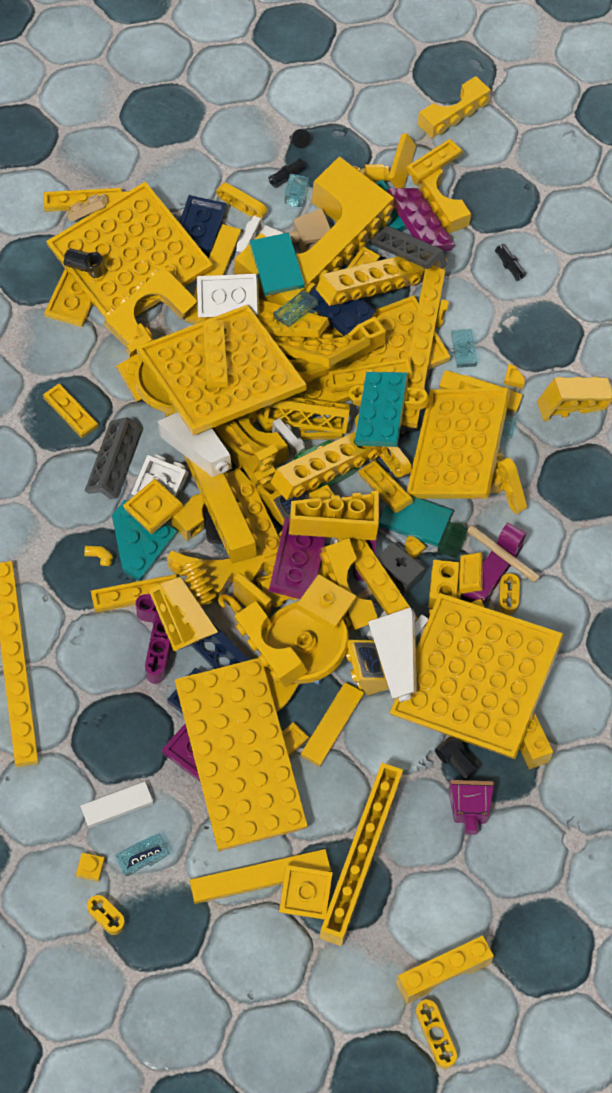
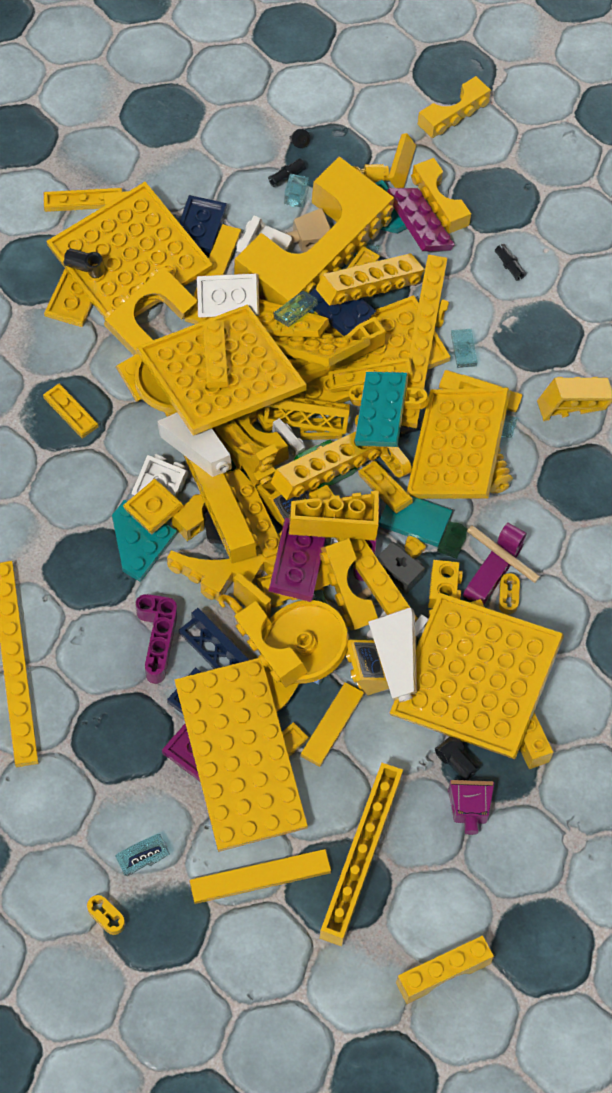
tan plate [67,194,108,222] -> none
yellow plate [76,853,105,882] -> none
white tile [80,782,153,829] -> none
yellow arm [84,546,113,566] -> none
dark grey fence [85,417,141,499] -> none
yellow tile [91,574,177,613] -> none
yellow bracket [125,323,152,358] -> none
yellow wedge [149,577,218,651] -> none
yellow piece [178,560,216,606] -> none
yellow beam [216,182,268,219] -> none
teal tile [249,232,305,296] -> none
yellow plate [278,865,332,920] -> none
yellow plate [296,574,356,630] -> none
dark grey fence [371,226,448,269] -> none
yellow tile [406,139,463,183] -> none
yellow beam [415,999,457,1069] -> none
yellow tile [459,552,483,594] -> none
yellow beam [497,457,527,514] -> none
yellow tile [504,364,525,389] -> none

